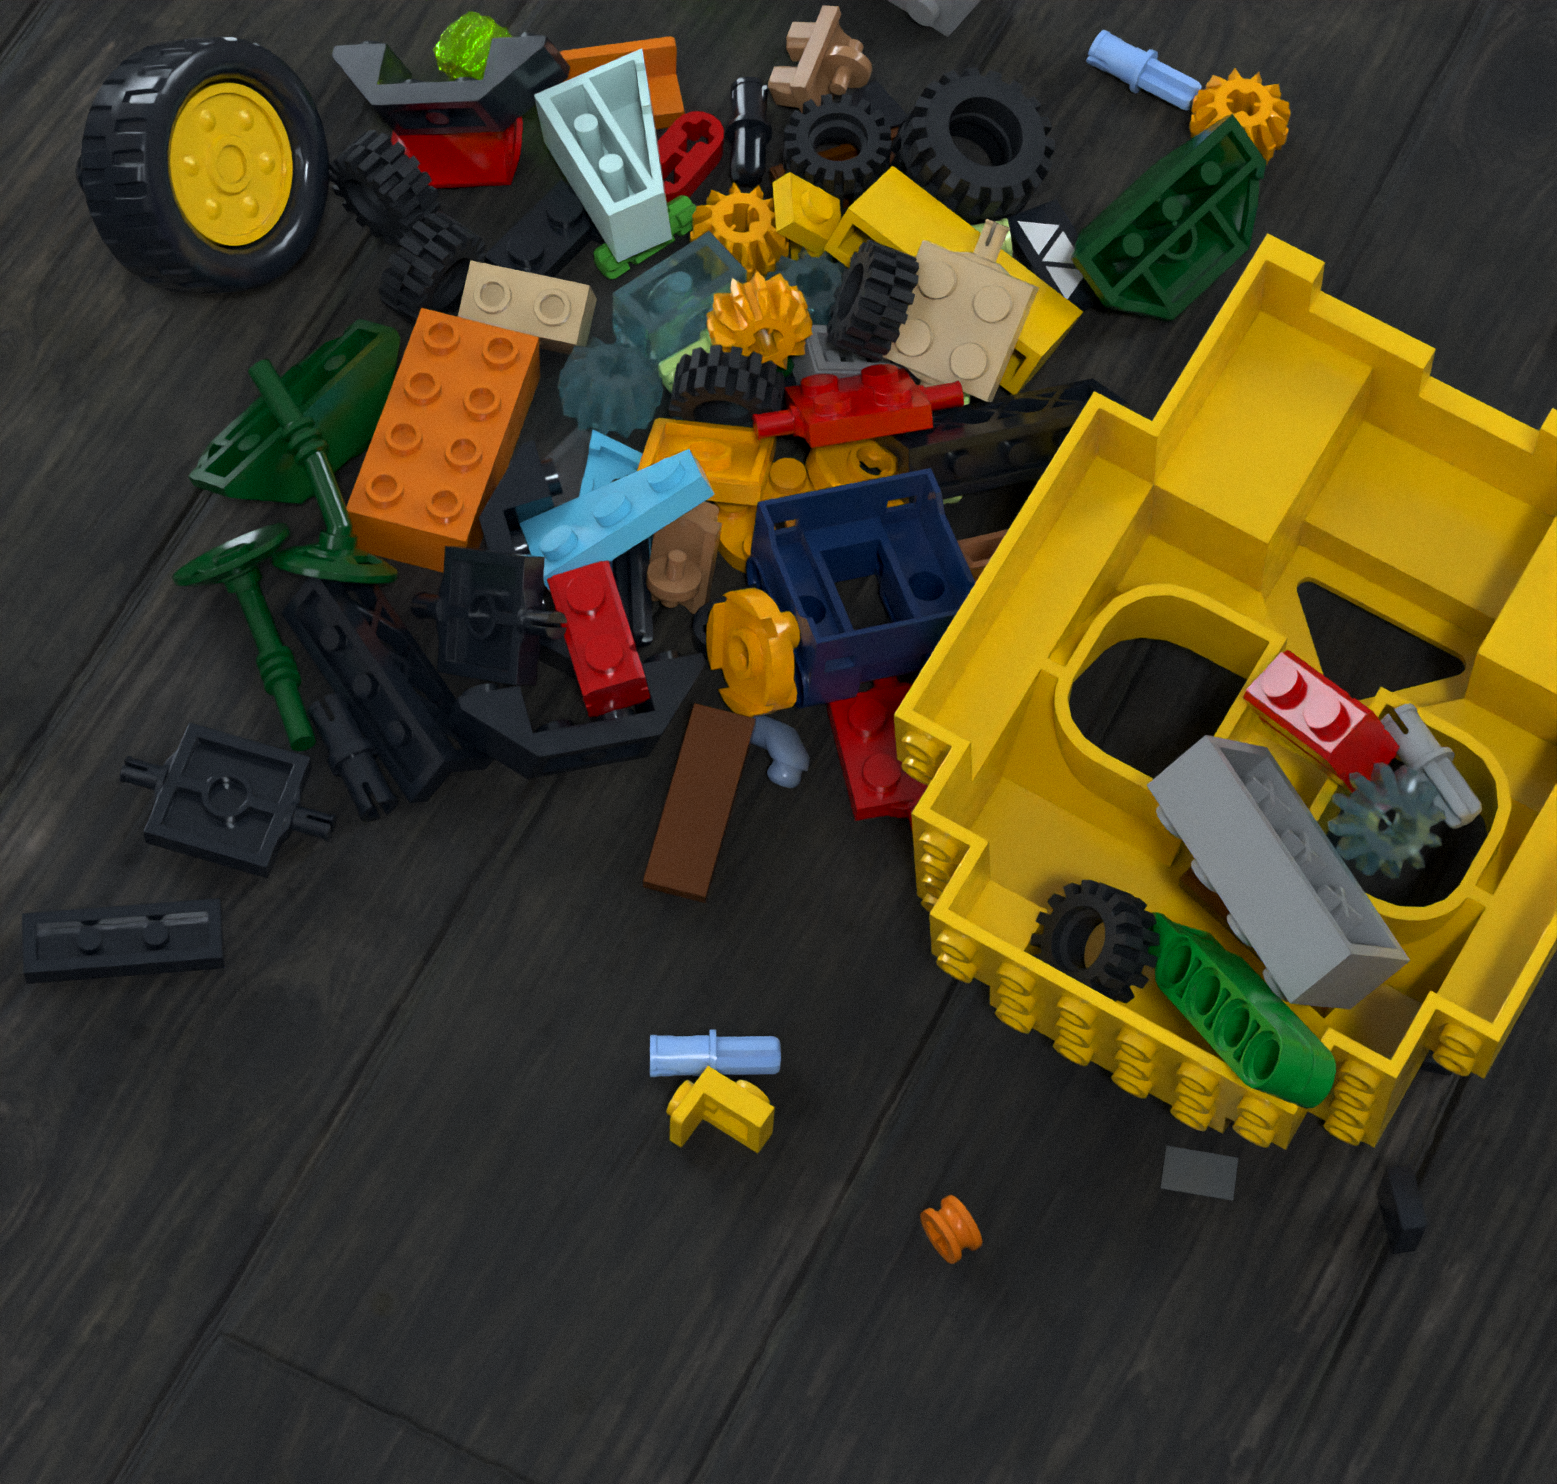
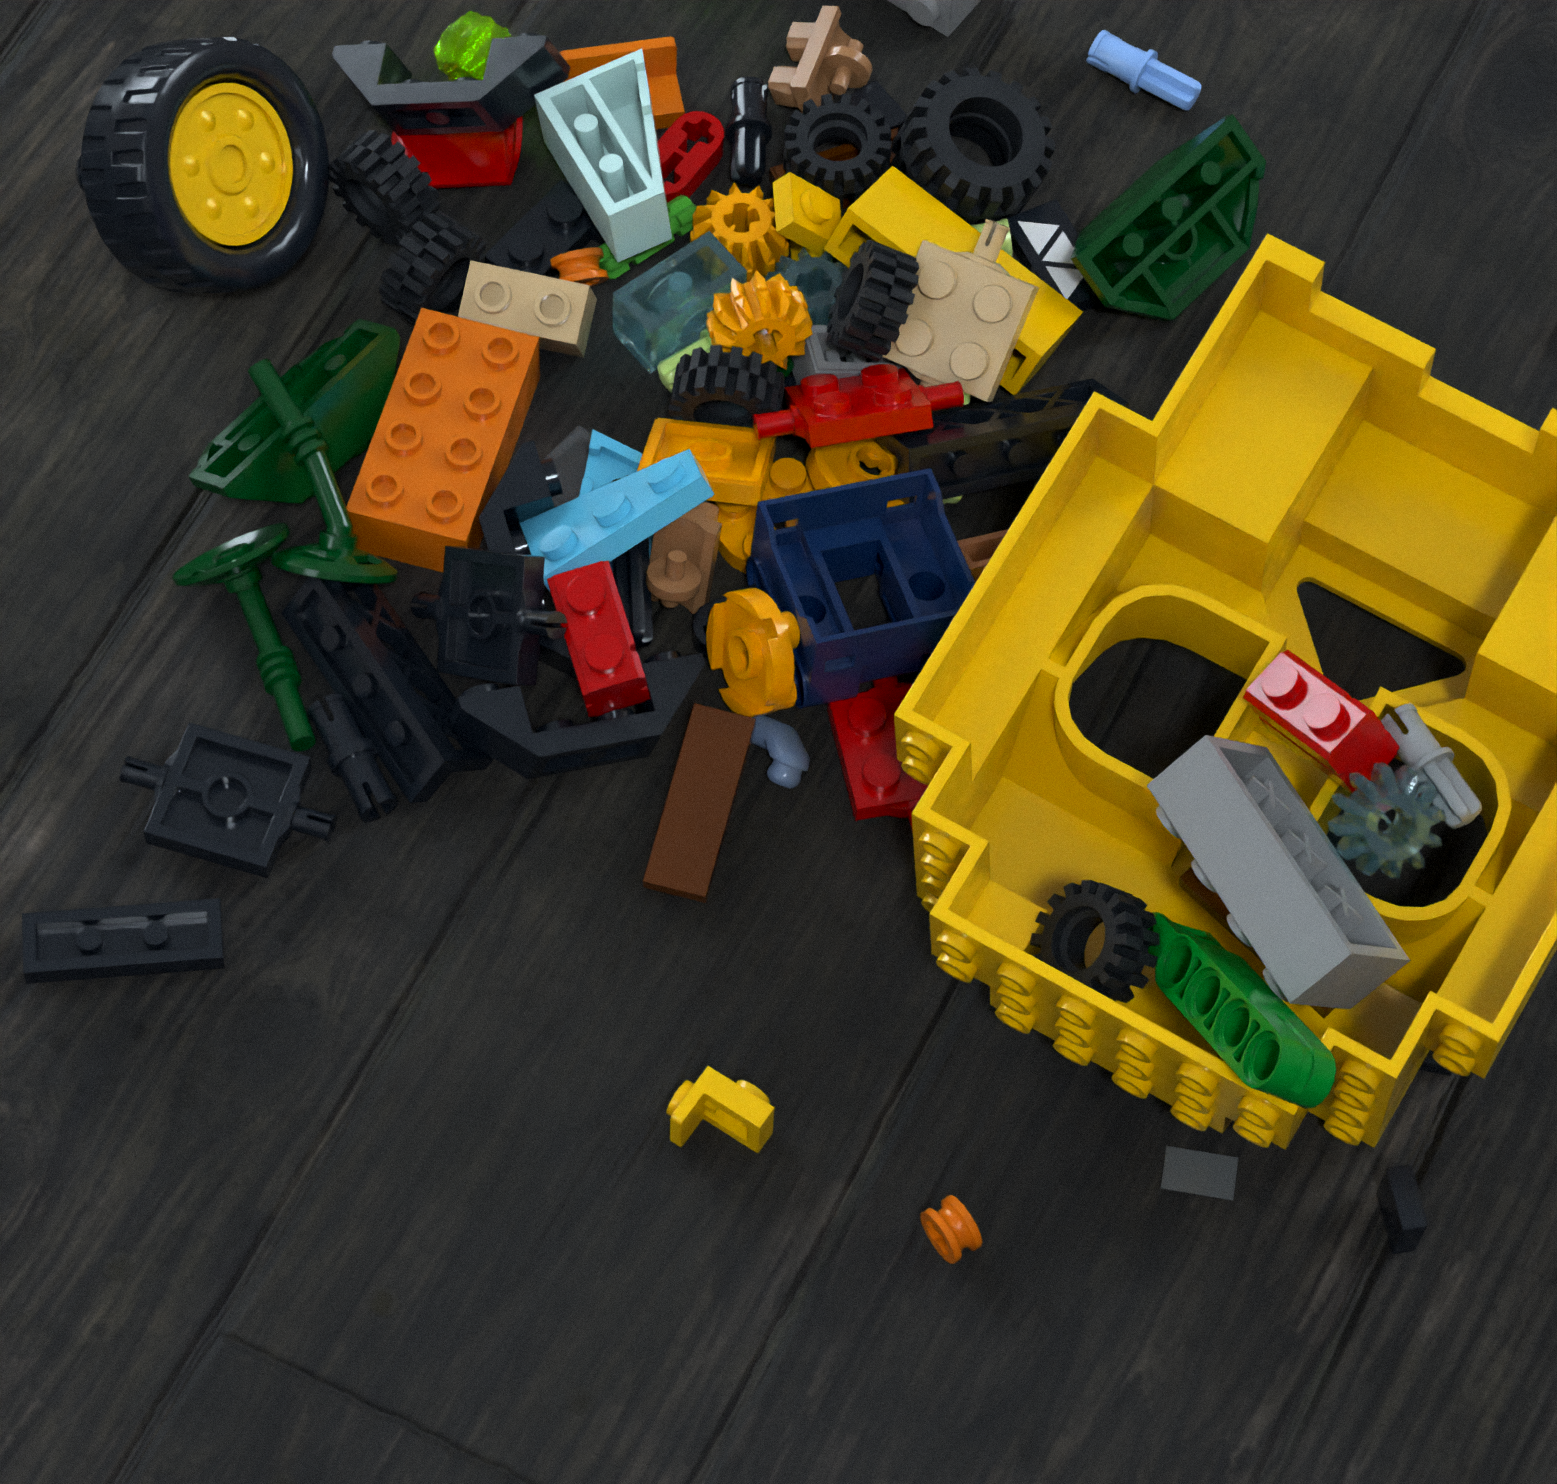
clear light blue gear [557,337,663,439] -> none
light blue axle [650,1030,781,1077] -> none
light orange gear [1189,68,1290,165] -> none
none -> orange bush [550,247,609,287]

